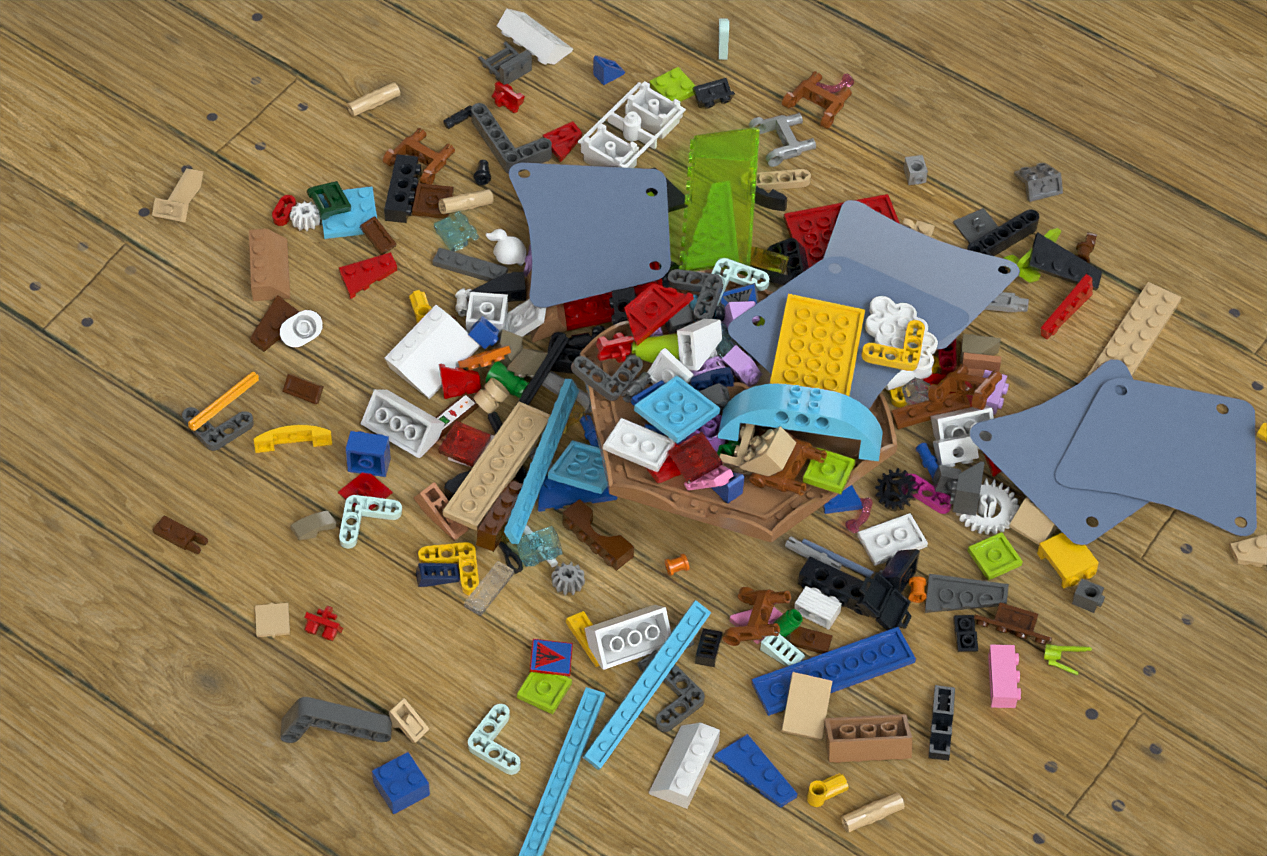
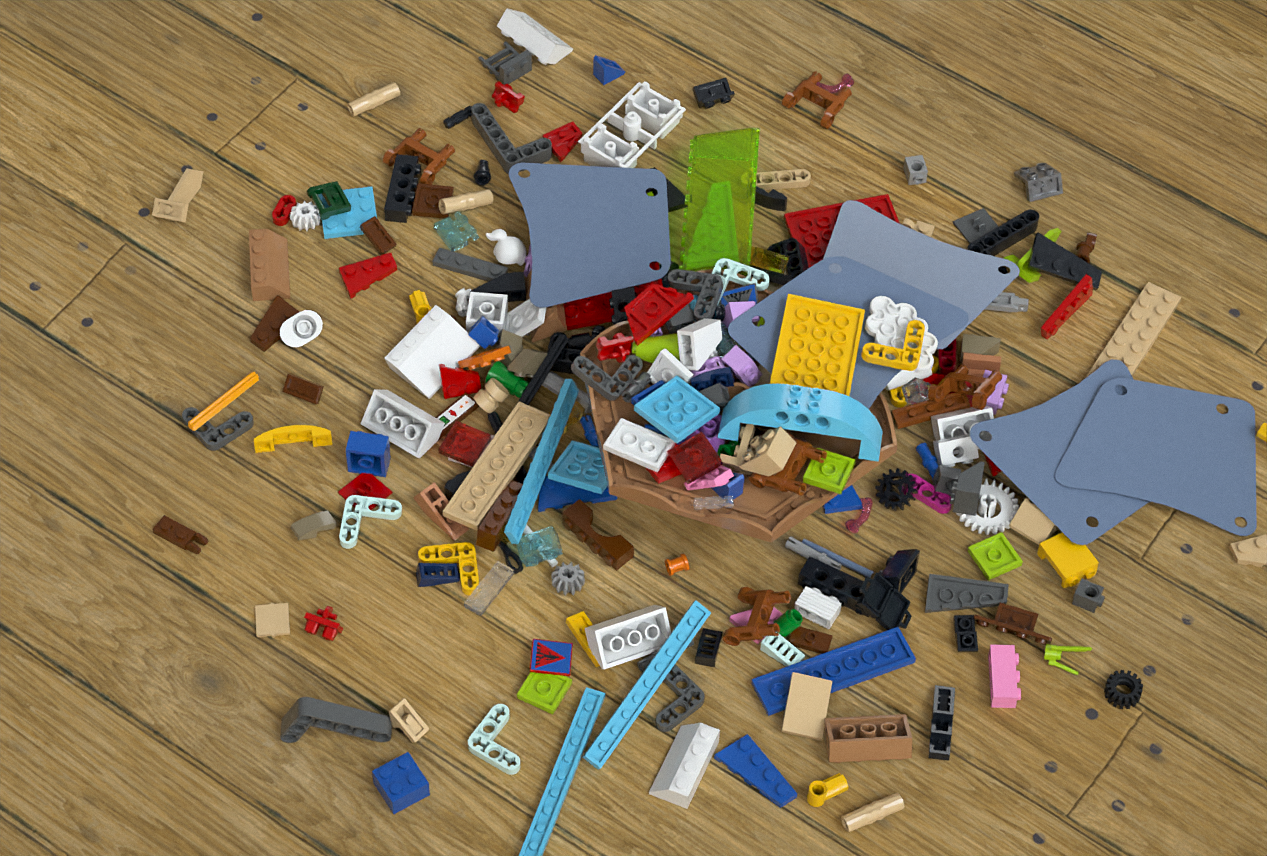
lime plate [649,67,696,102] -> none
light aqua beam [719,18,729,60] -> none
light grey connector [749,113,816,167] -> none
white tile [857,513,928,566] -> none
orange bush [909,576,927,603] -> none
none -> clear axle [693,496,734,510]
none -> black tyre [1104,670,1143,709]

